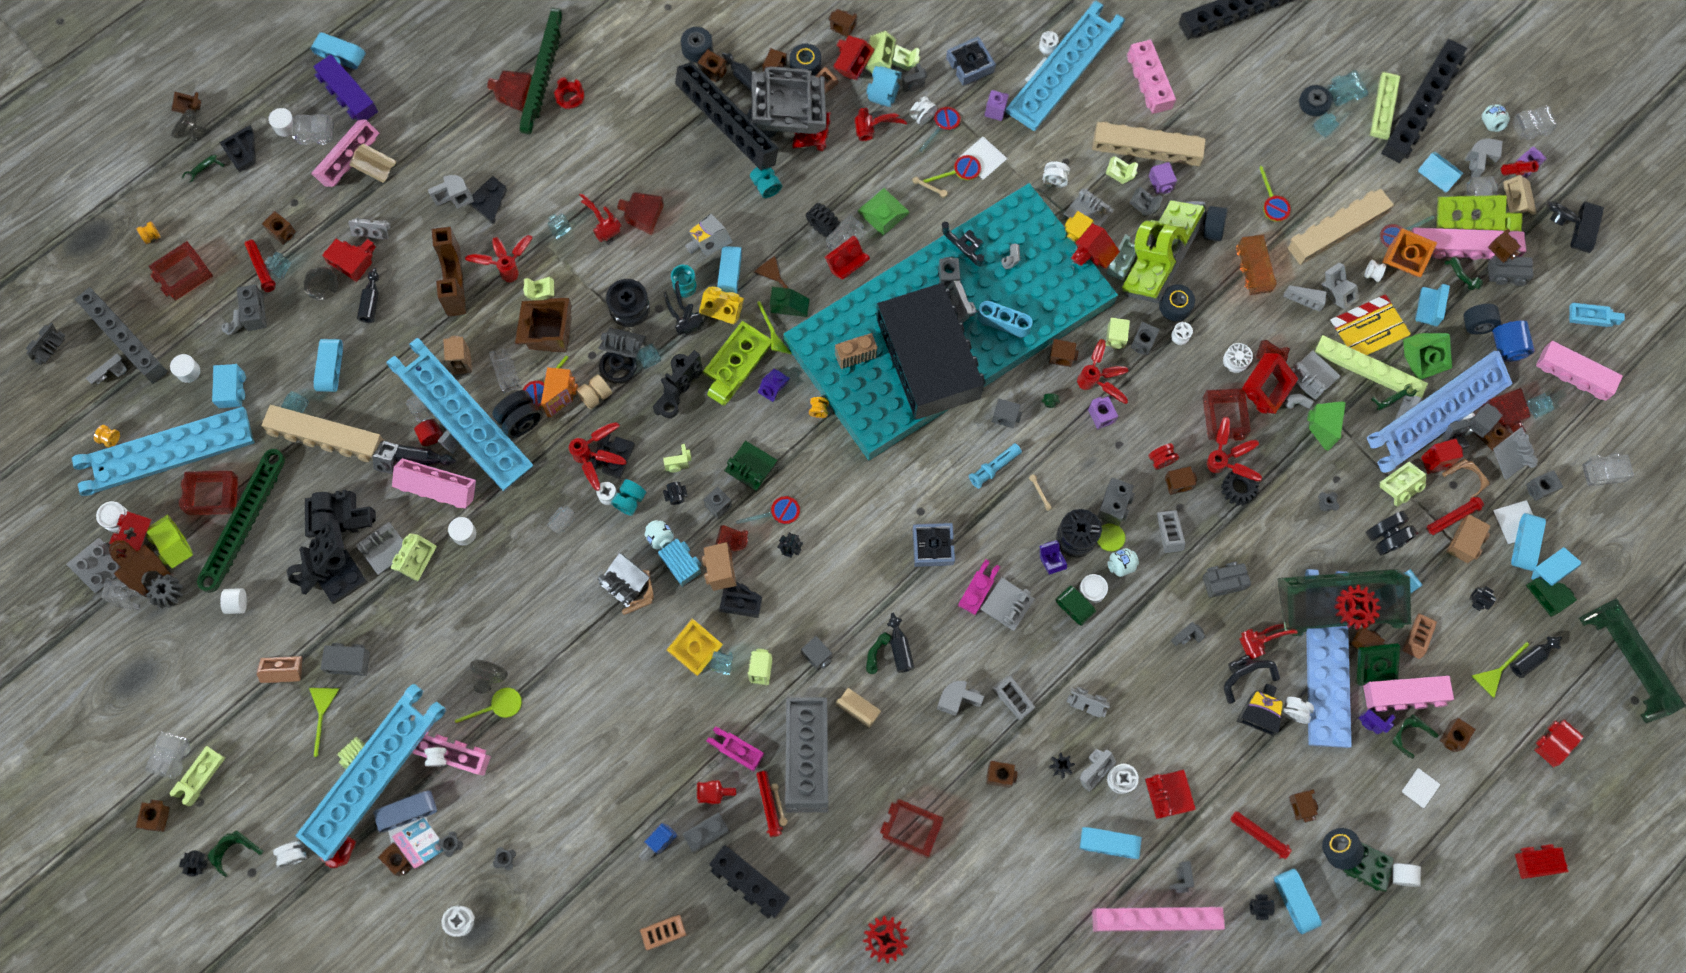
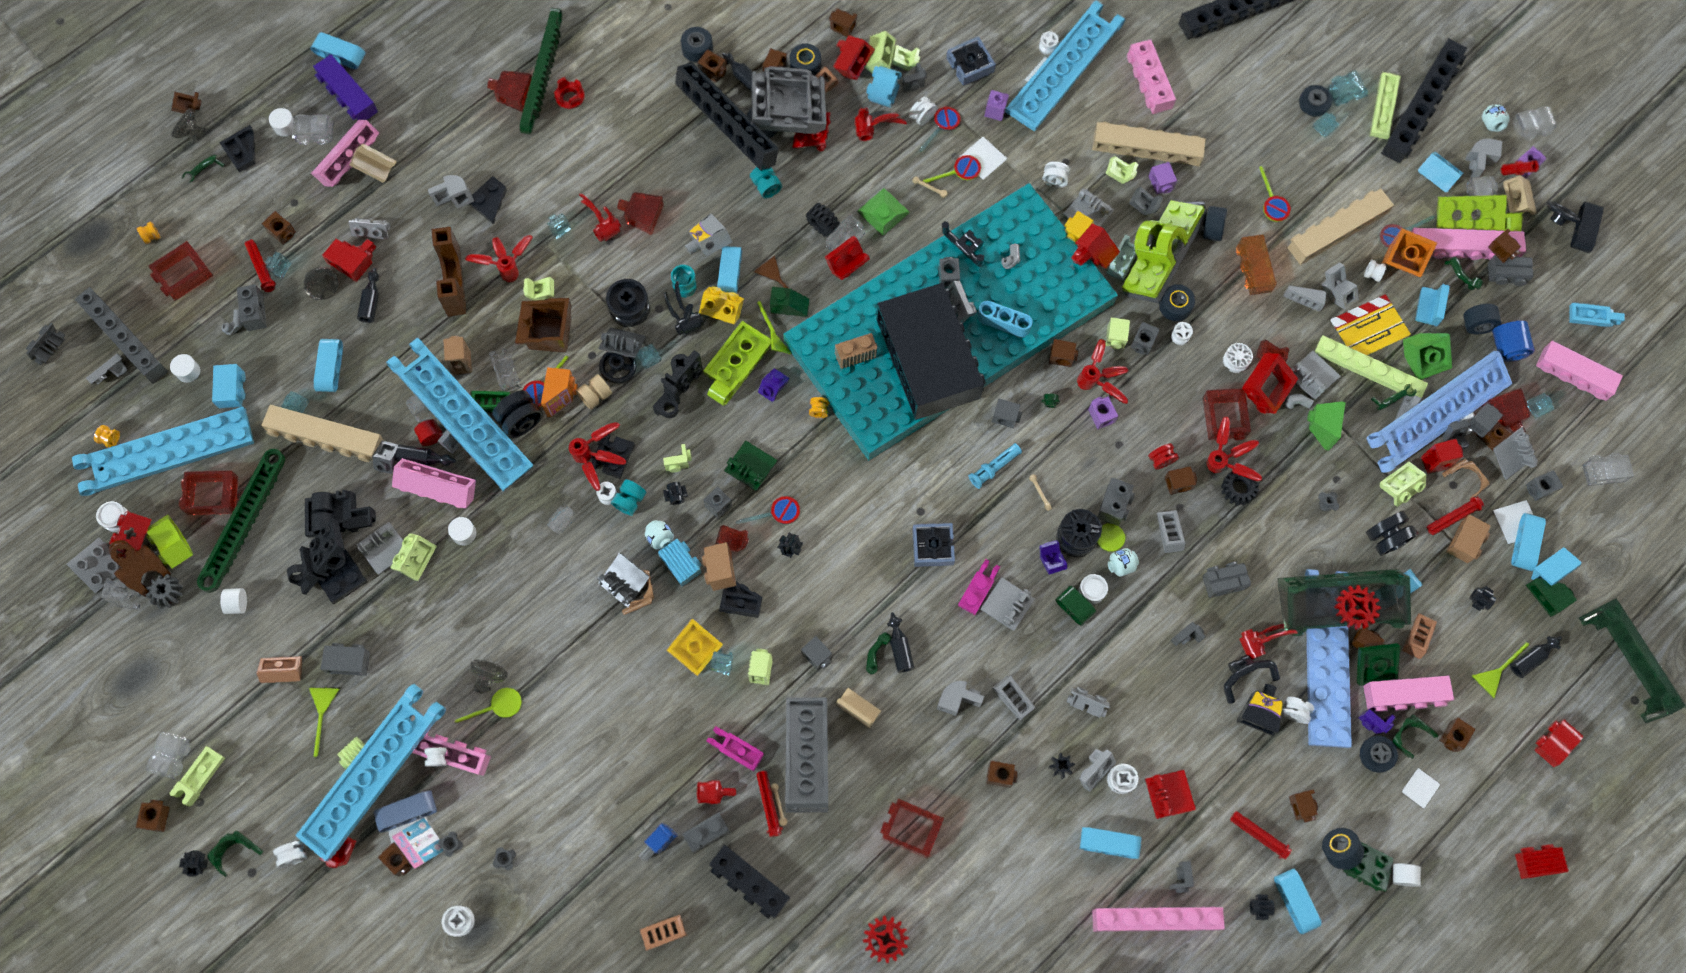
none -> green slope [470,391,510,413]
none -> black wheel [1359,736,1398,773]

